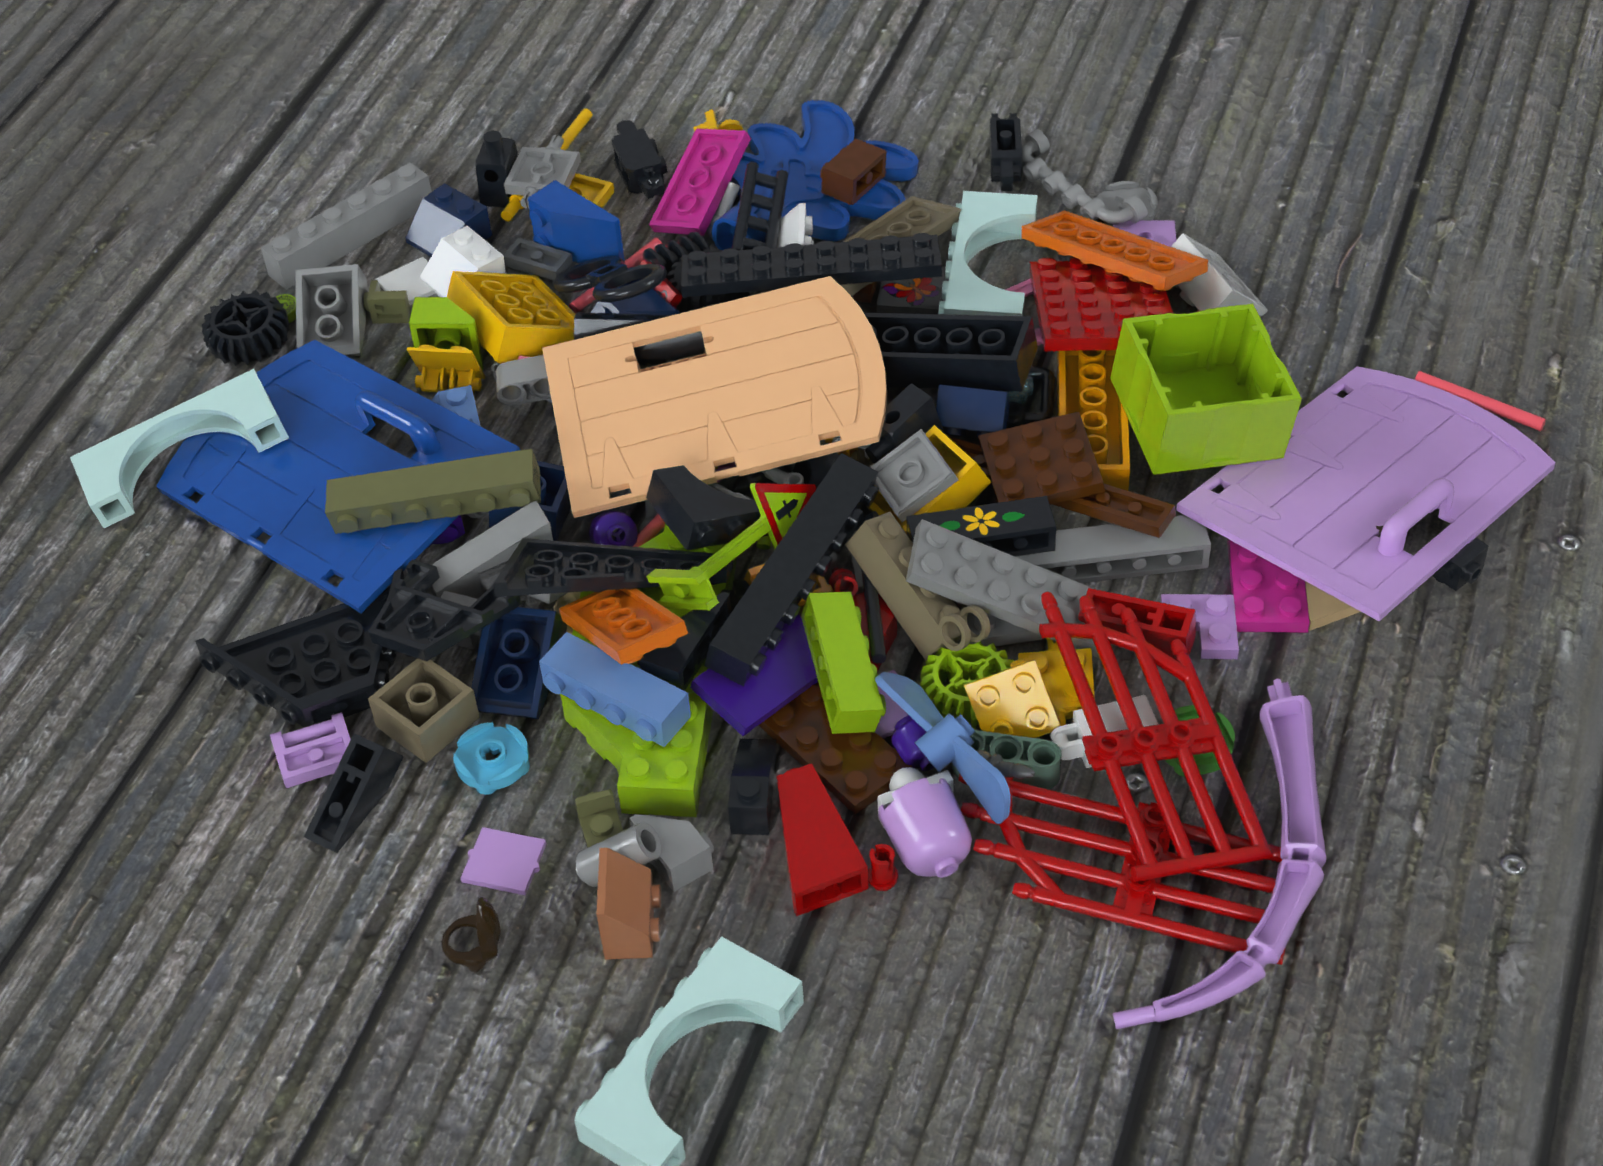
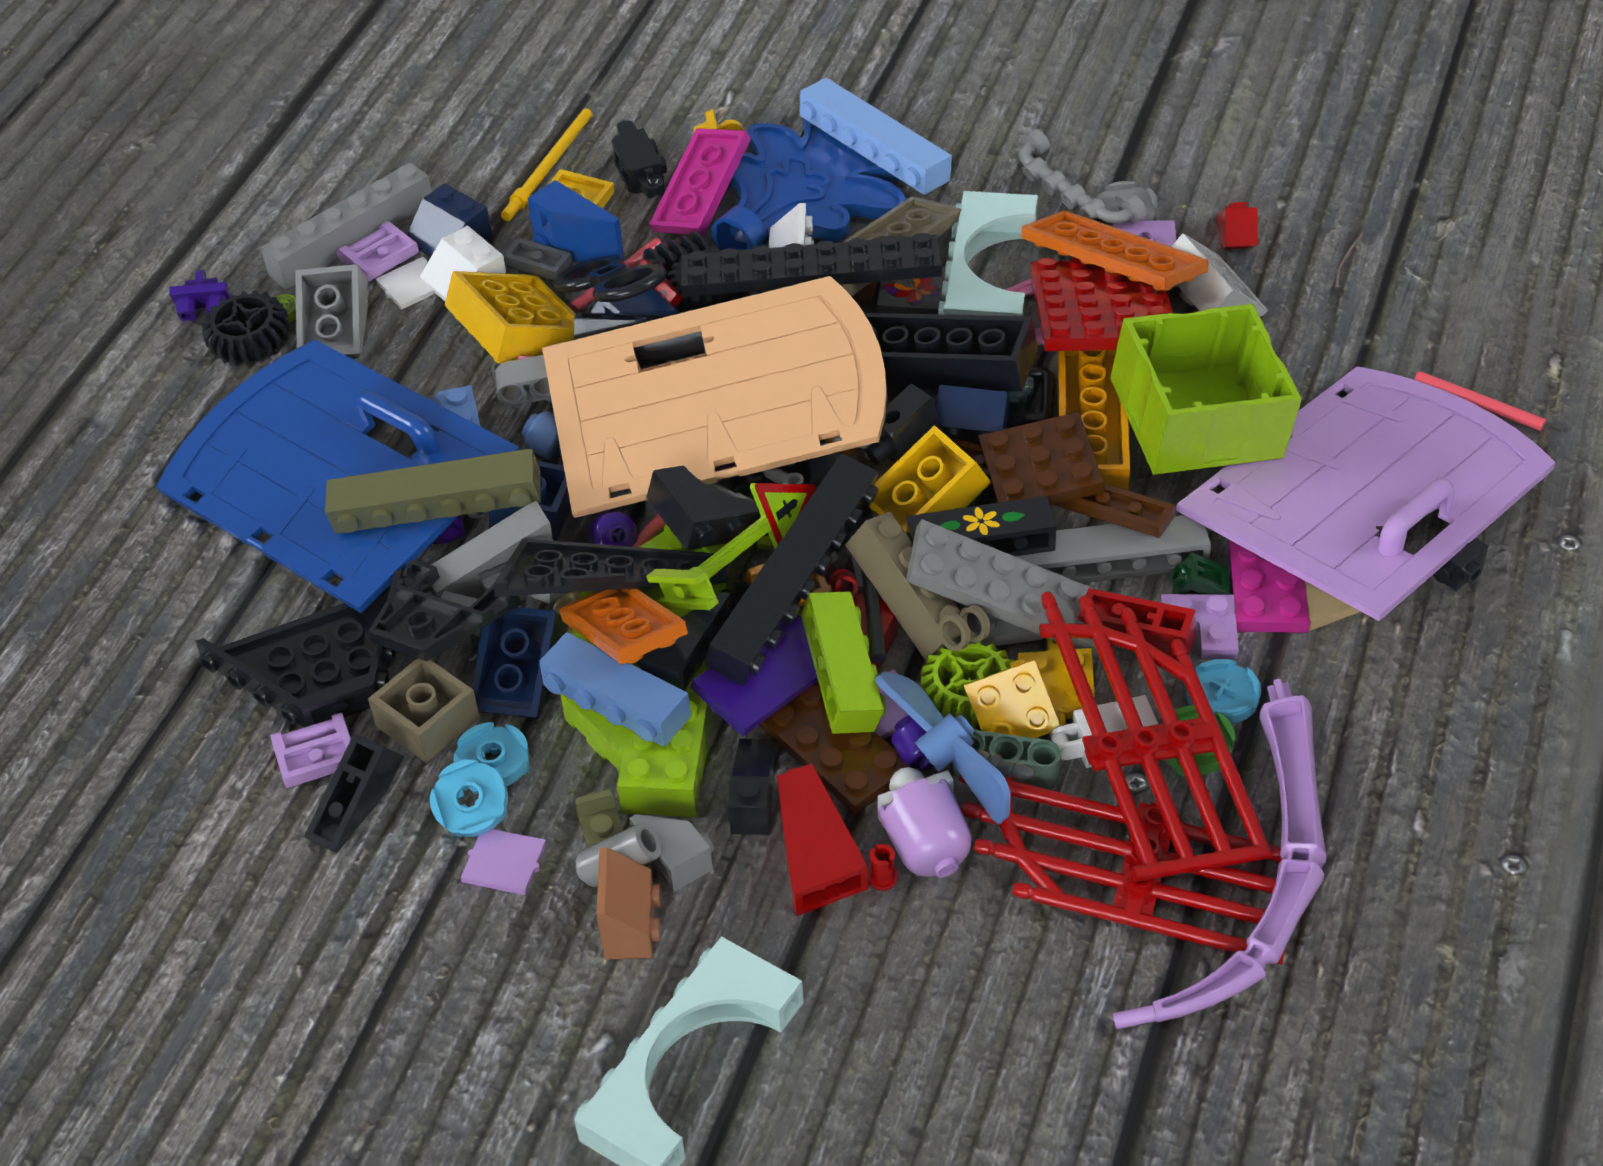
light aqua arch [70,369,289,528] -> none
olive bracket [364,280,411,324] -> none
yellow hinge [407,344,486,394] -> none
lime slope [409,297,484,370] -> none
dark brown piece [441,897,501,972] -> none
black torso [475,131,518,208] -> none
light grey plate [504,135,581,209] -> none
light grey bar [706,182,740,238] -> none
black bar [732,162,788,250] -> none
reddish brown brick [820,138,887,205] -> none
light grey tile [870,429,959,522] -> none
black hinge [989,113,1022,191] -> none
none -> dark purple hips [169,270,231,321]
none -> lavender plate [336,221,419,281]
none -> medium azure plate [430,759,508,837]
none -> medium blue head [522,411,562,461]
none -> light blue brick [800,78,952,195]
none -> dark green bracket [1171,552,1229,595]
none -> medium azure tile [1186,659,1261,724]
none -> red slope [1216,202,1258,249]

